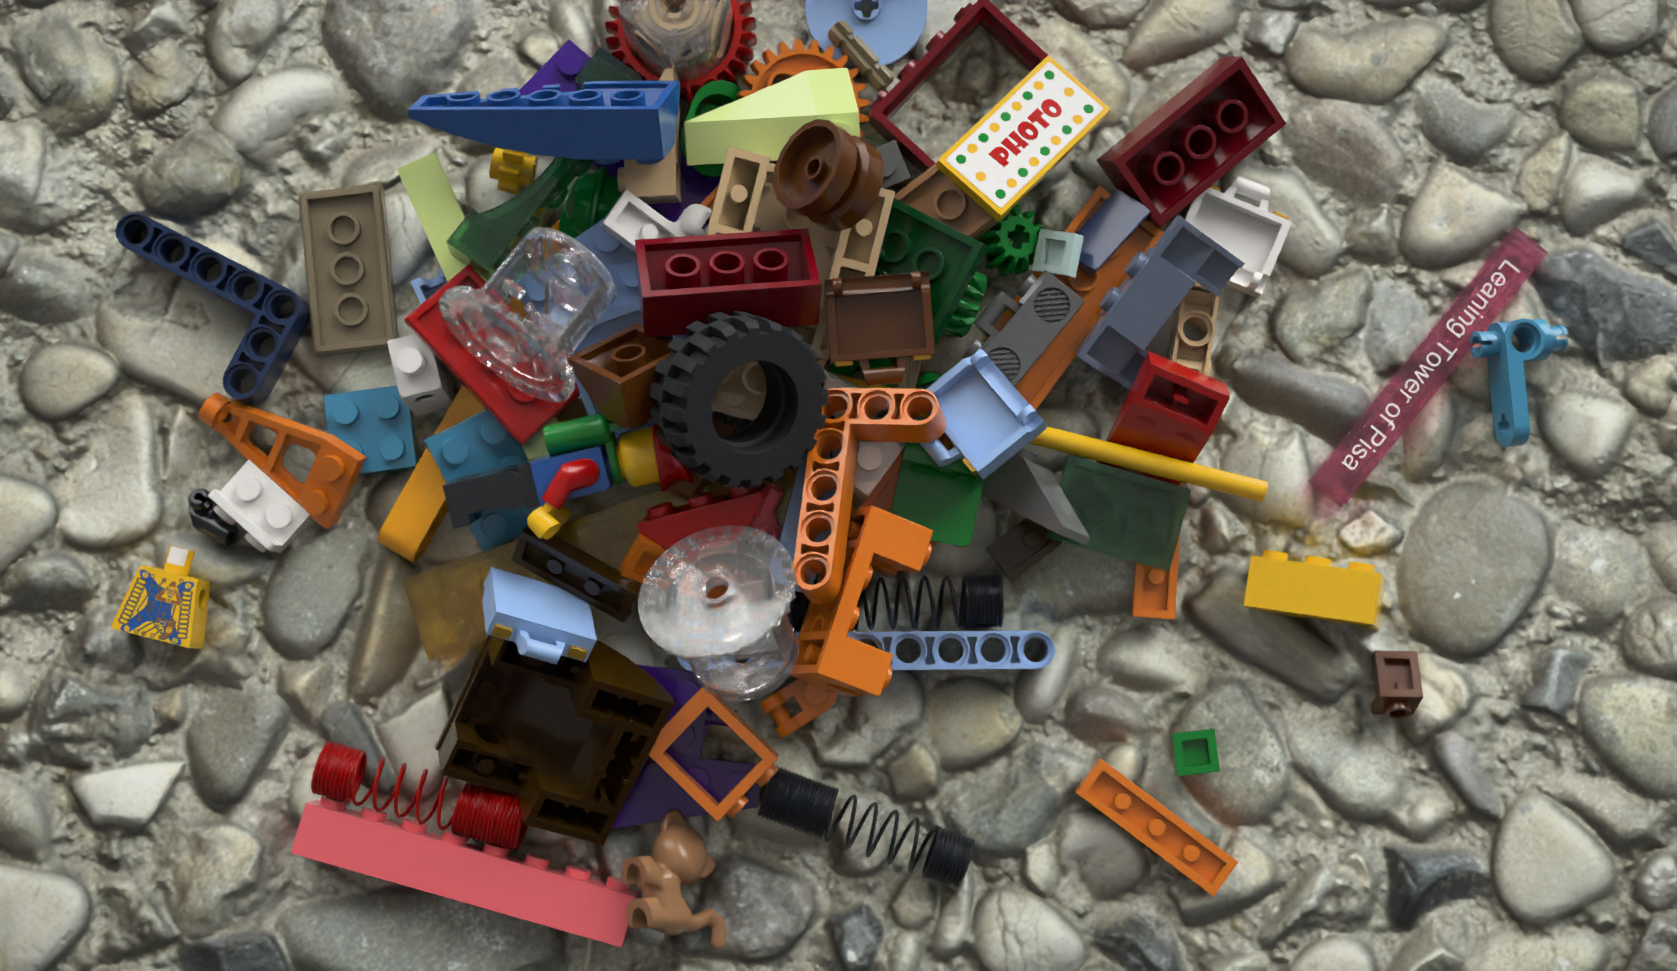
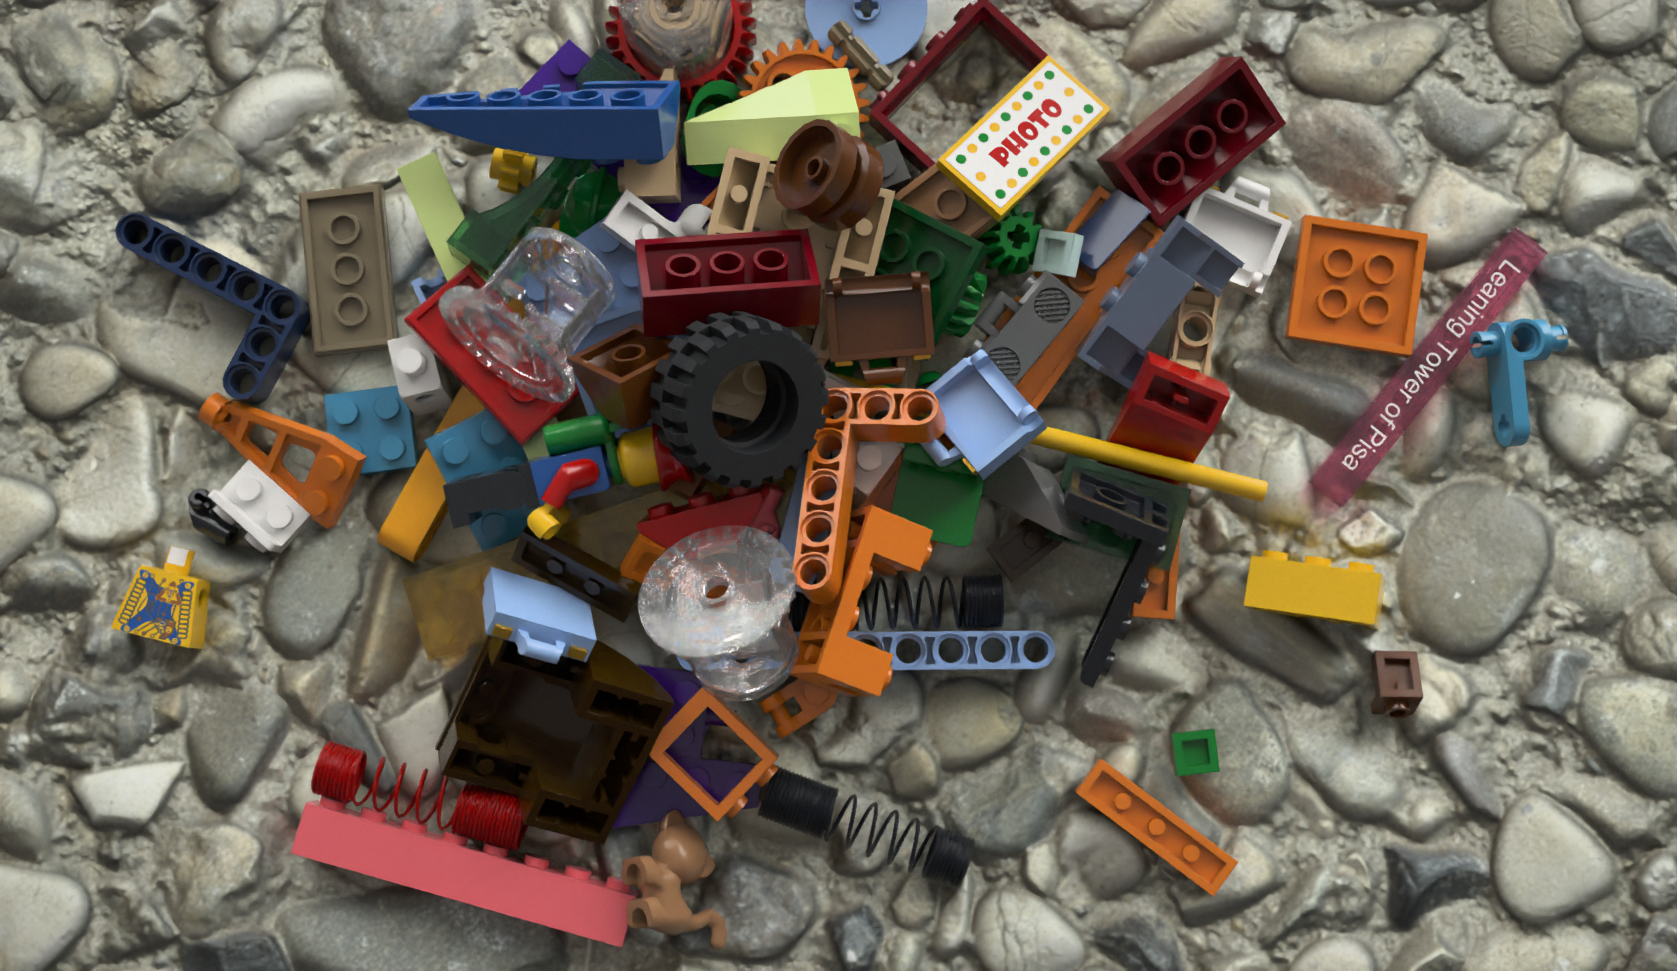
none -> black bracket [1063,466,1169,688]
none -> orange plate [1284,214,1428,358]

